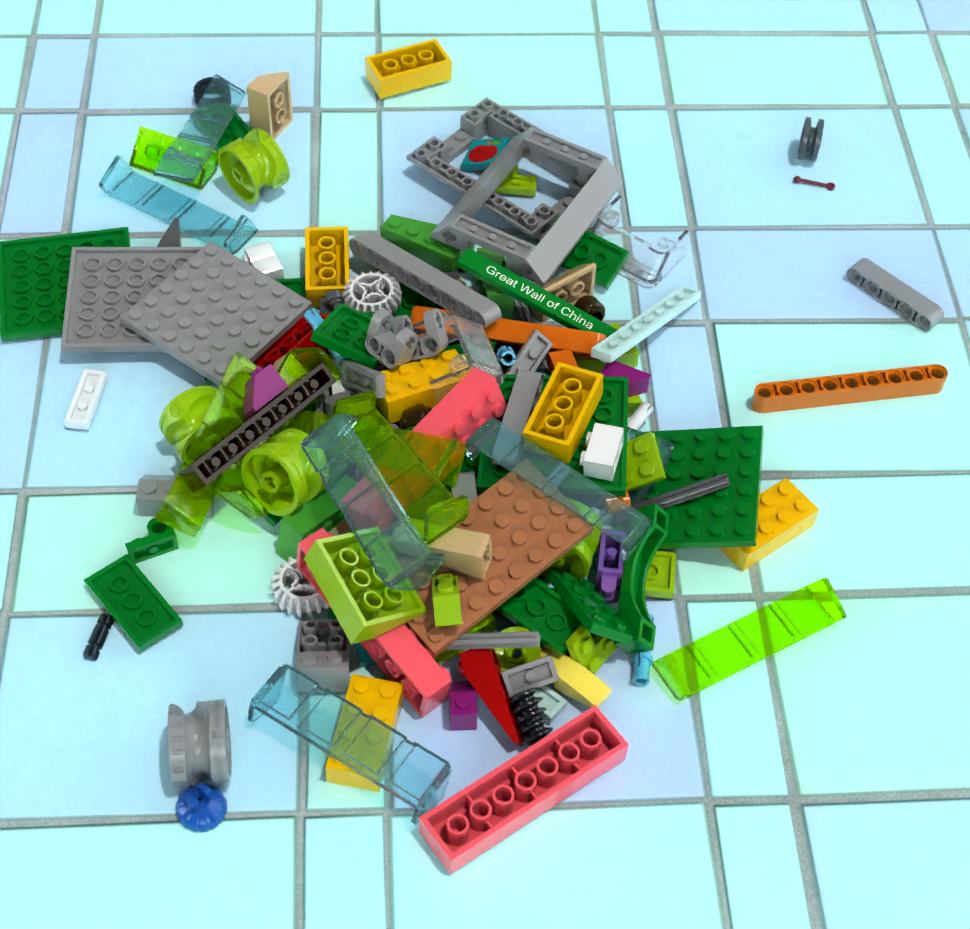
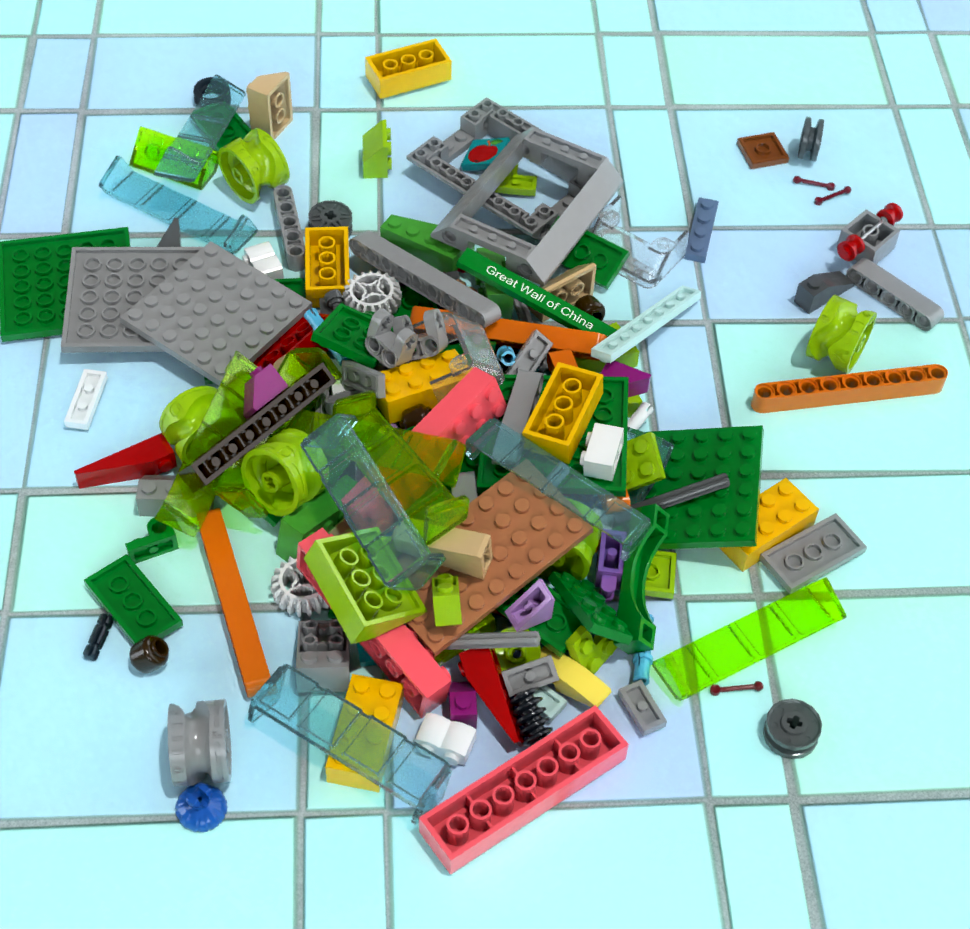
none -> red slope [74,433,177,489]
none -> dark brown head [129,635,169,674]
none -> orange beam [195,508,274,698]
none -> light grey beam [273,185,305,271]
none -> dark grey wheel [308,200,353,238]
none -> lime slope [362,120,392,178]
none -> white brick [415,713,476,766]
none -> lavender slope [505,579,555,632]
none -> light grey plate [618,680,667,736]
none -> sand blue plate [684,197,719,263]
none -> dark red hinge [710,681,763,696]
none -> dark orange tile [737,132,789,170]
none -> light grey plate [759,513,867,594]
none -> dark grey wheel [763,699,822,759]
none -> dark grey slope [794,271,855,314]
none -> lime piece [806,295,877,374]
none -> dark red hinge [814,186,851,205]
none -> light grey brick [836,202,903,264]

